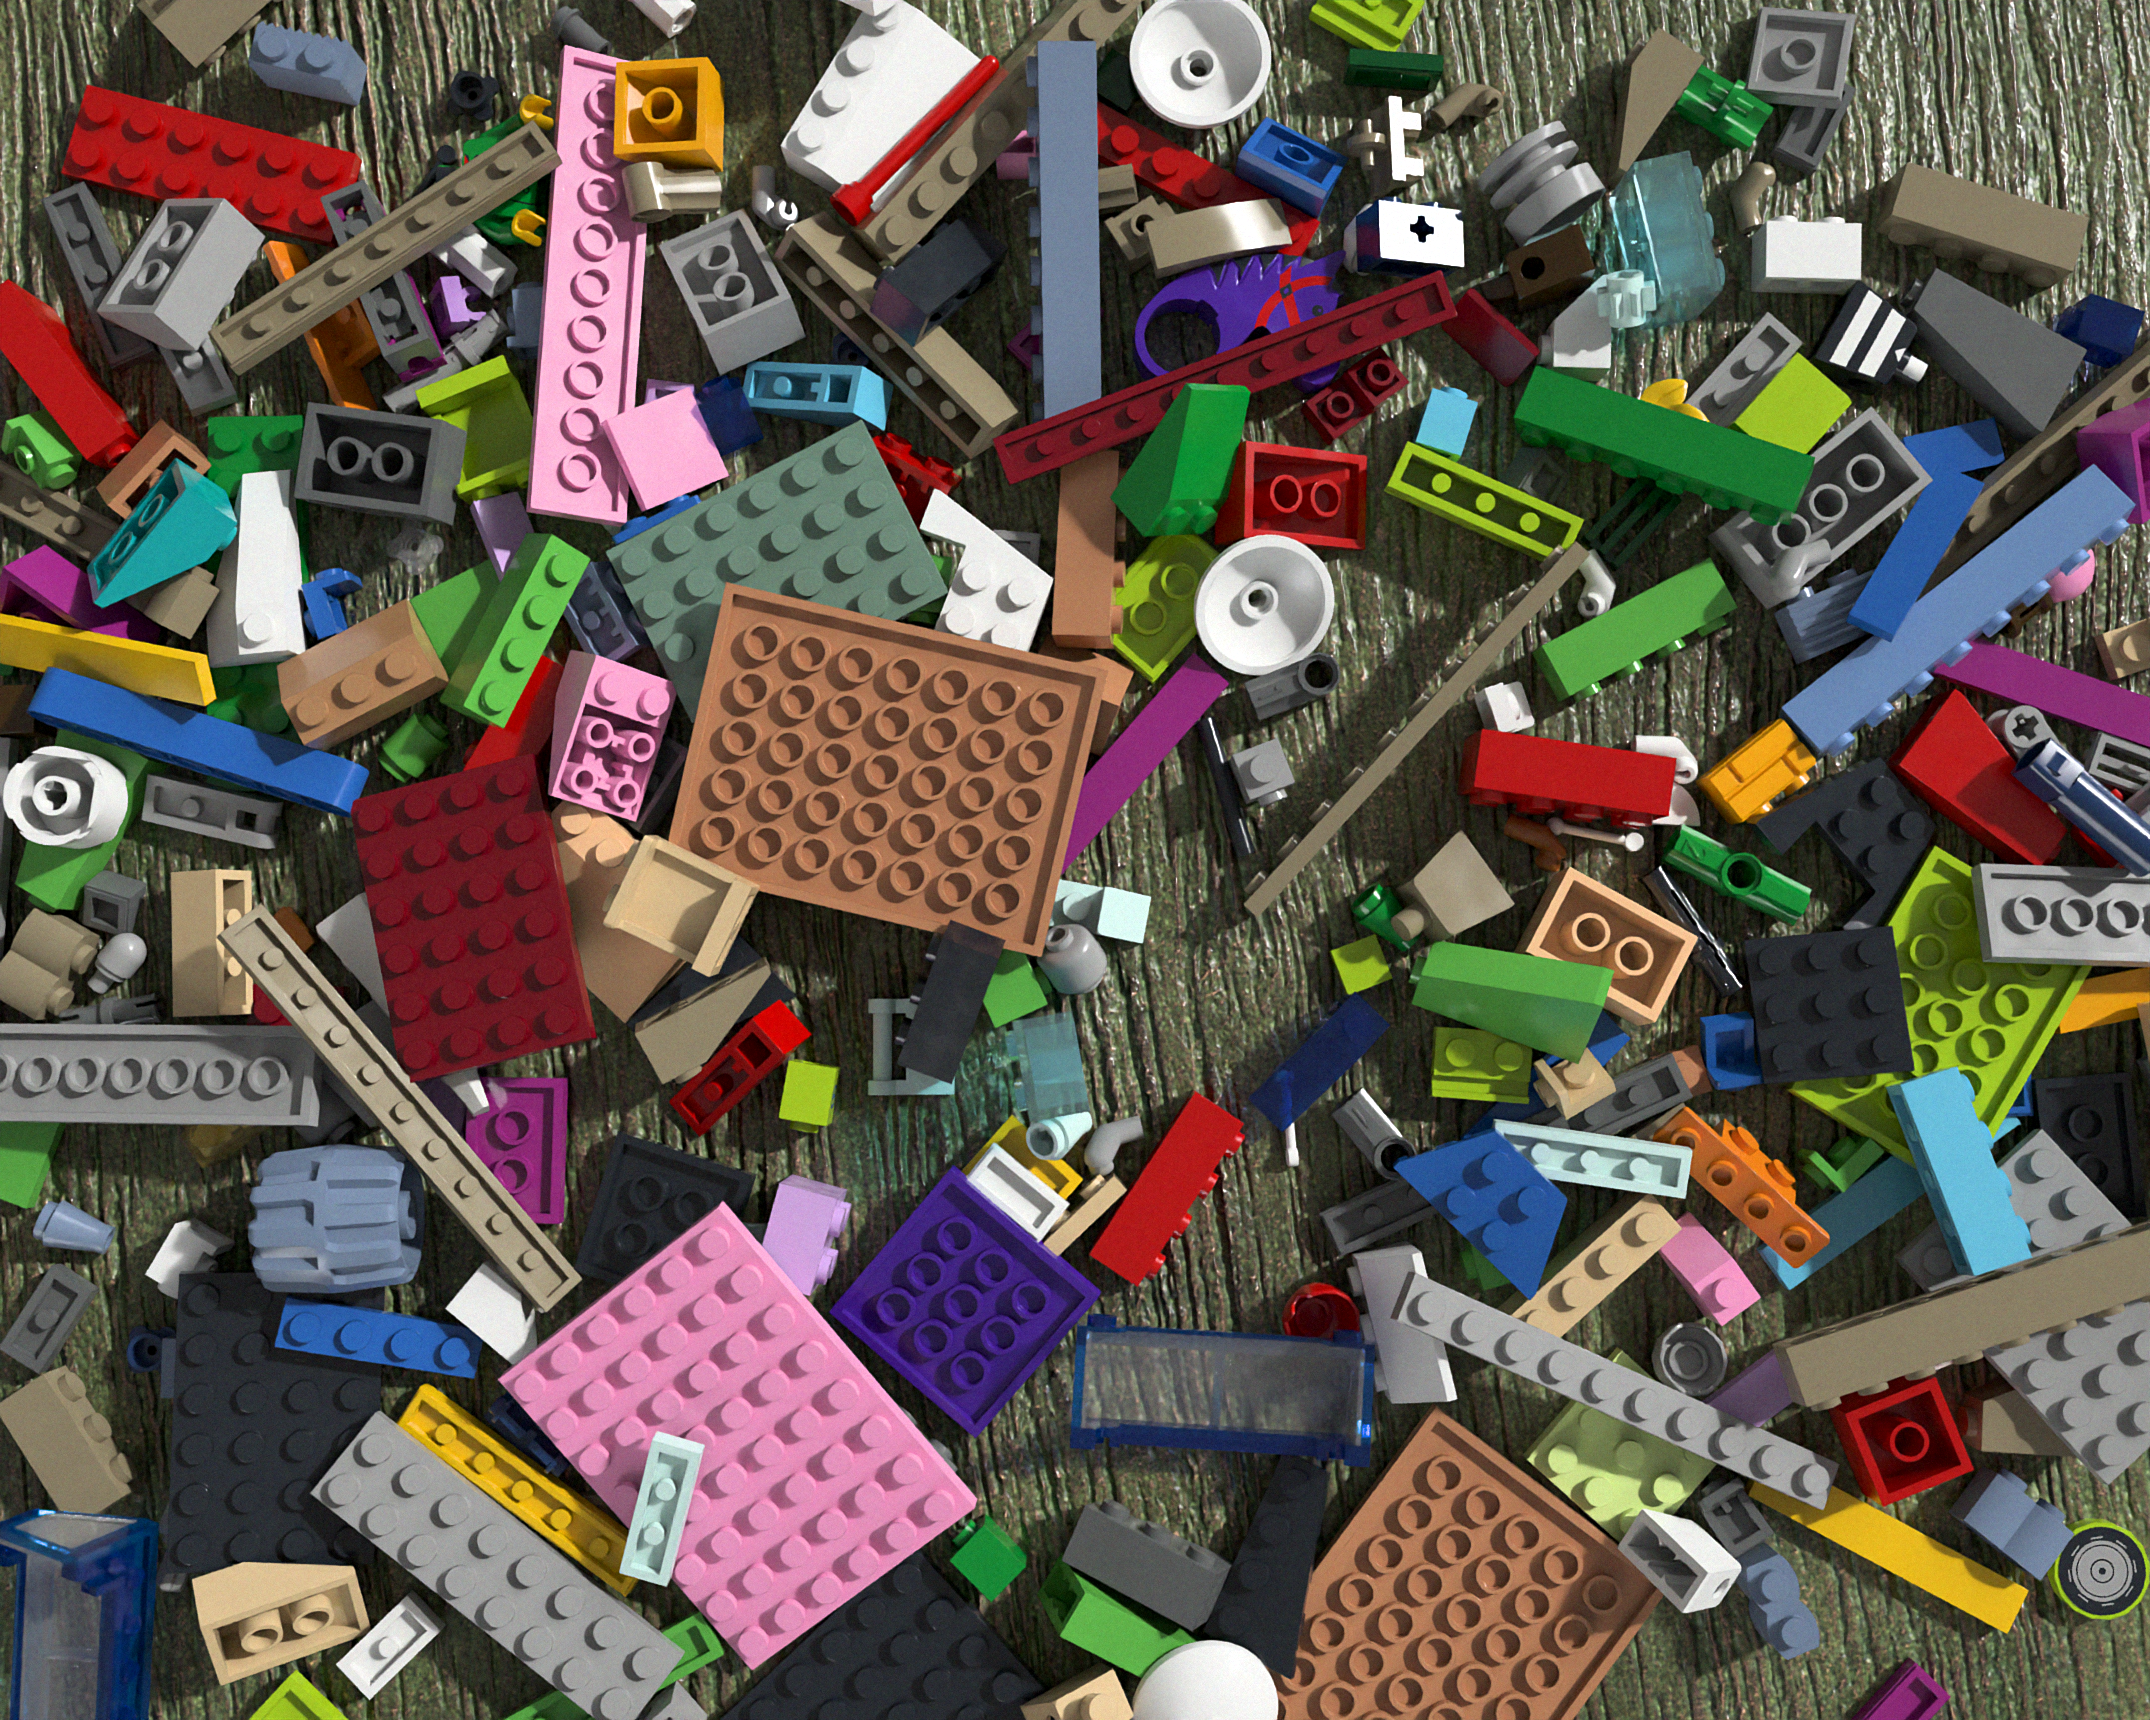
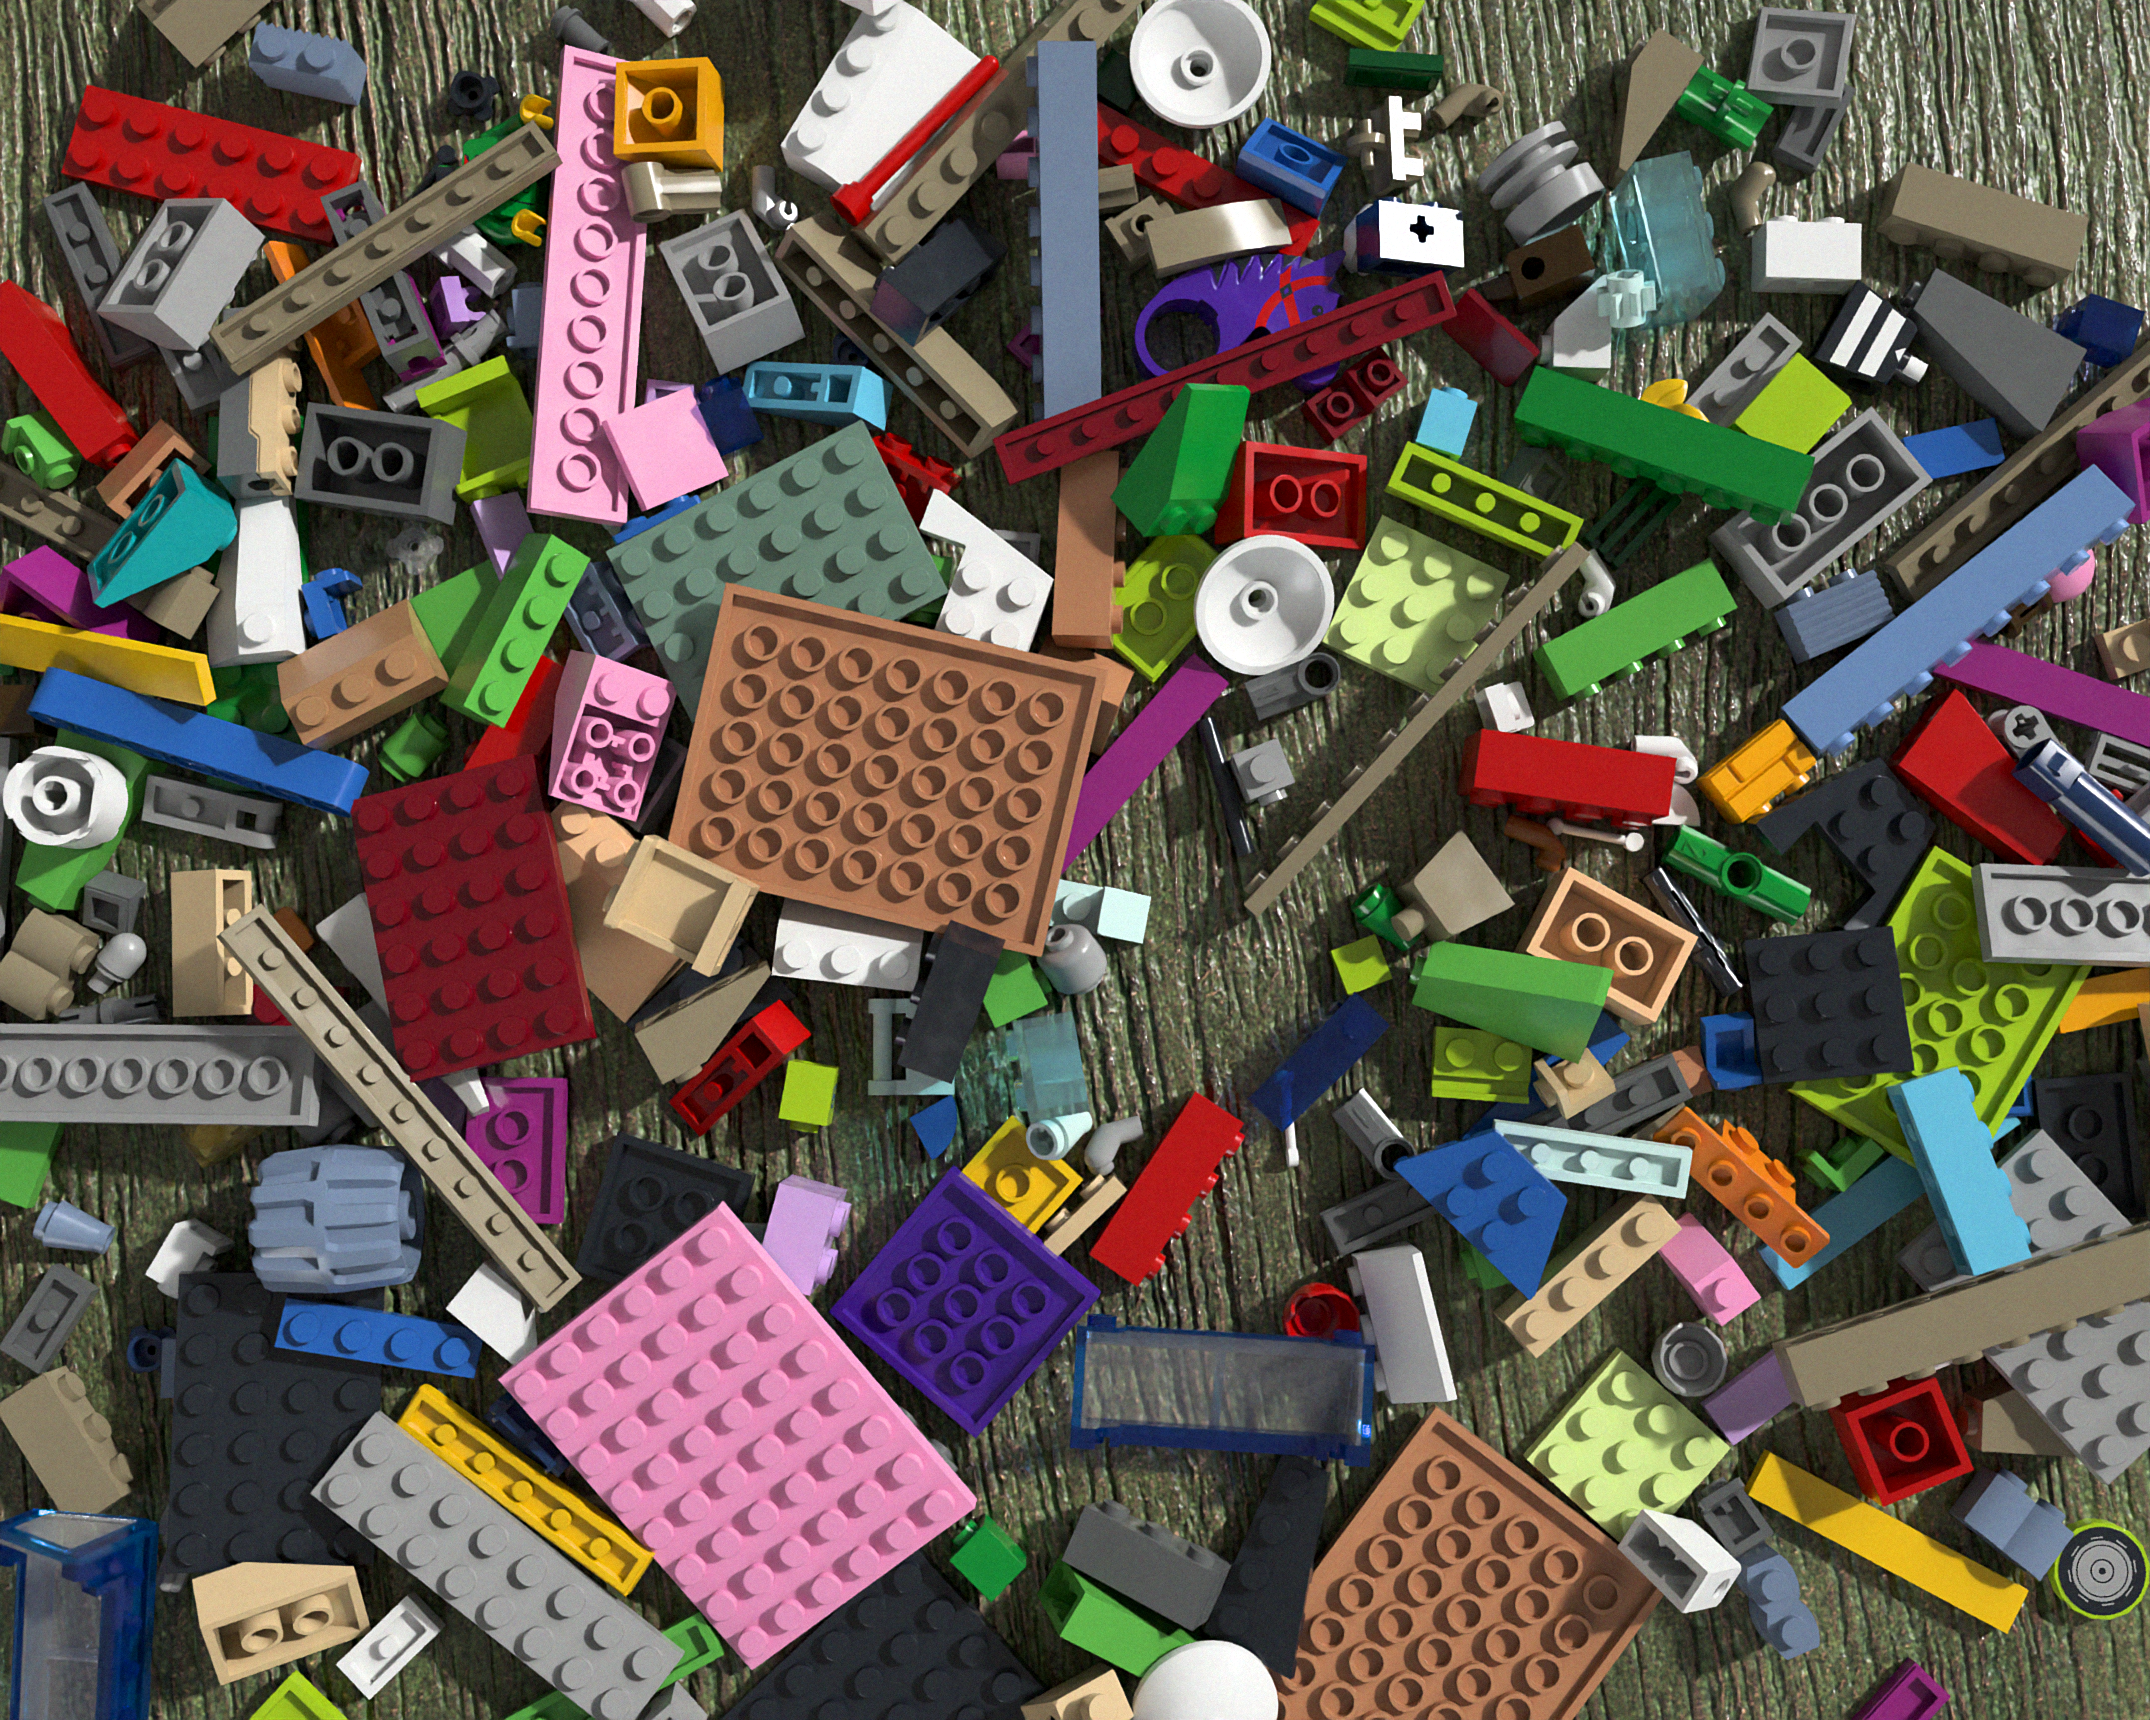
light aqua plate [619,1431,705,1587] -> none
white tile [966,1143,1070,1243] -> none
light grey plate [1390,1271,1839,1510] -> none
light grey arm [1769,539,1832,600] -> none
blue tile [1846,464,1985,643] -> none
none -> piece [217,307,303,500]
none -> white slope [772,897,927,991]
none -> blue tile [909,1095,957,1160]
none -> yellowish green plate [1320,515,1510,695]

